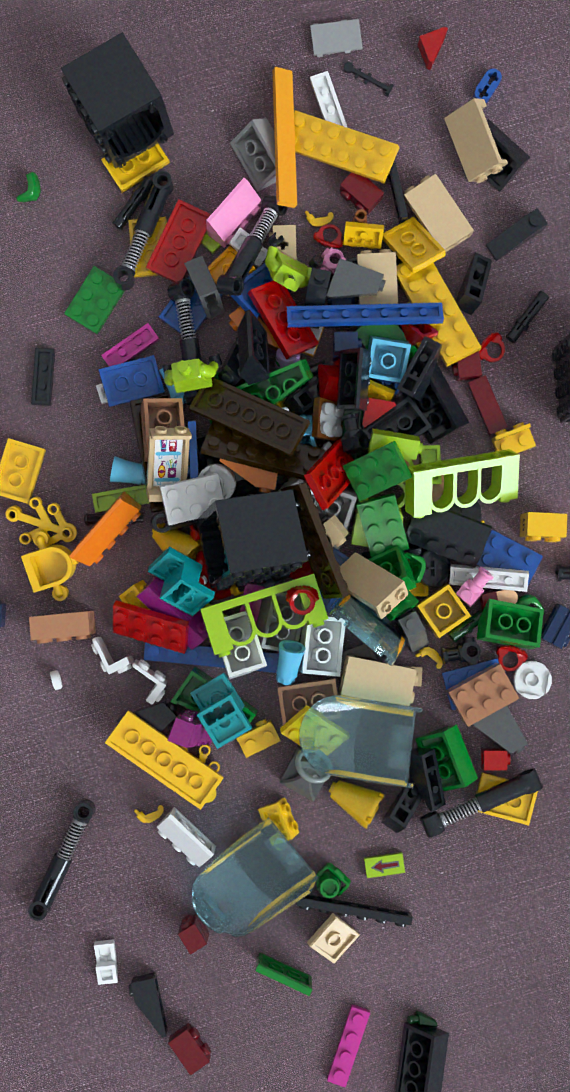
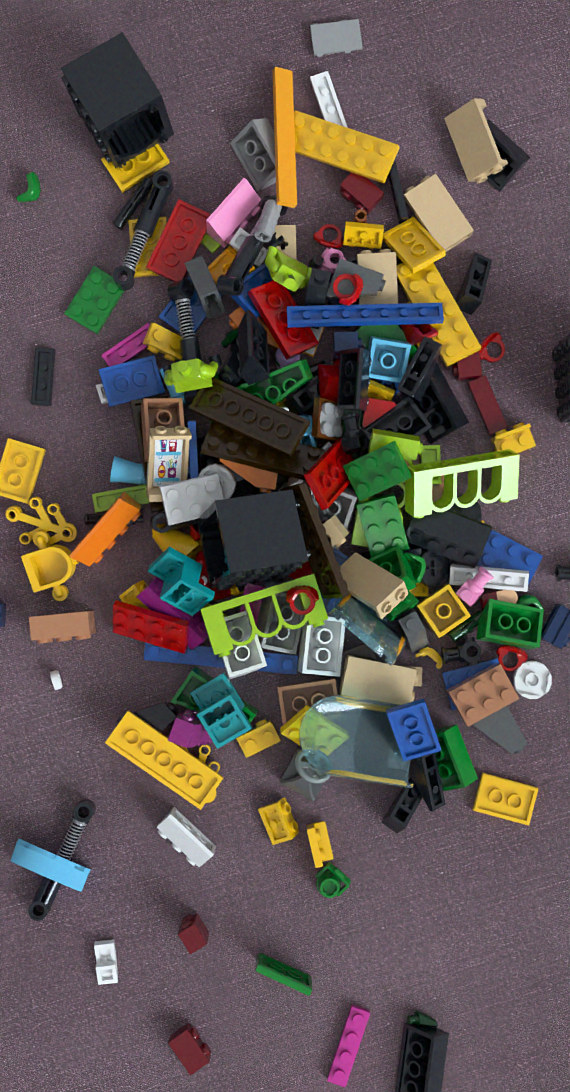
white bracket [91,637,134,674] -> none
black slope [129,972,168,1037] -> none
white bracket [132,659,167,705] -> none
yellow piece [134,805,164,823] -> none
clear light blue windscreen [192,817,318,937] -> none
medium azure plant [276,640,306,685] -> none
black plate [296,893,413,927] -> none
yellow piece [305,211,334,227] -> none
tan tile [307,913,360,963] -> none
yellow cone [328,780,385,829] -> none
black piece [344,62,394,97] -> none
lime tile [364,852,405,878] -> none
red slope [418,27,448,71] -> none
black piece [420,768,543,838] -> none
blue beam [473,69,502,103] -> none
red brick [481,748,511,770] -> none
black slope [486,208,548,261] -> none
black pin [505,291,549,343] -> none
yellow brick [519,512,567,542] -> none
none -> medium azure windscreen [11,839,91,892]
none -> yellow bracket [142,322,183,362]
none -> dark green bar [221,328,238,348]
none -> light grey axle [254,200,282,242]
none -> yellow bracket [306,821,333,868]
none -> red piece [333,273,363,306]
none -> blue plate [386,698,442,761]

